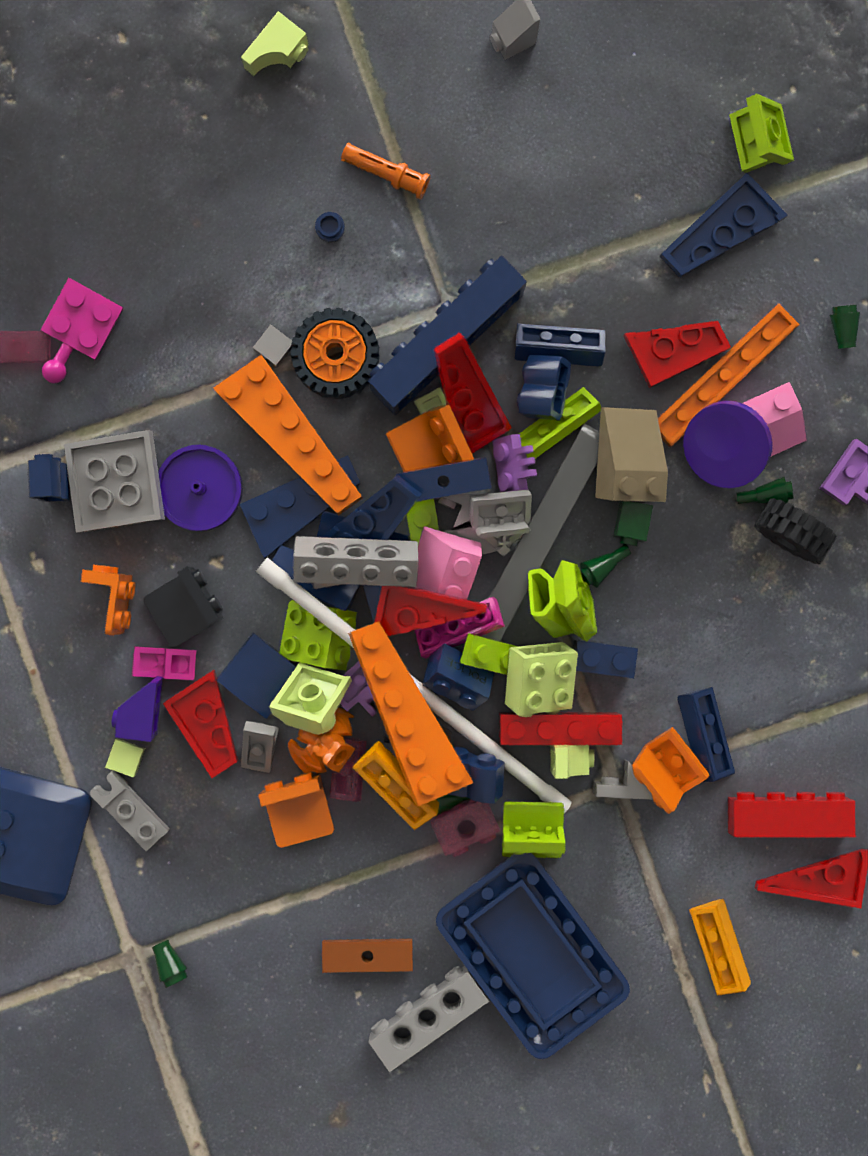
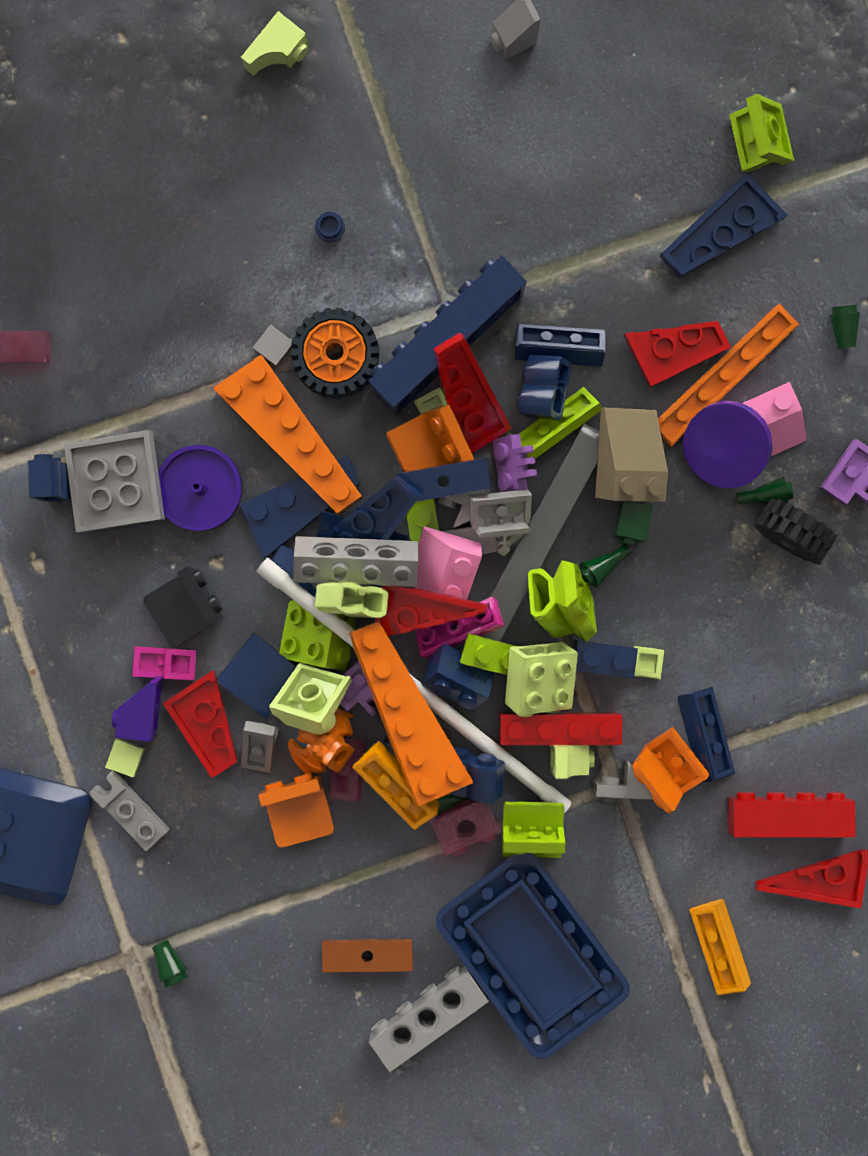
dark pink plate [41,278,123,383] -> none
orange bracket [81,565,136,635] -> none
orange pin [341,143,431,199] -> none
none -> yellowish green brick [315,582,388,617]
none -> yellowish green tile [633,646,664,679]

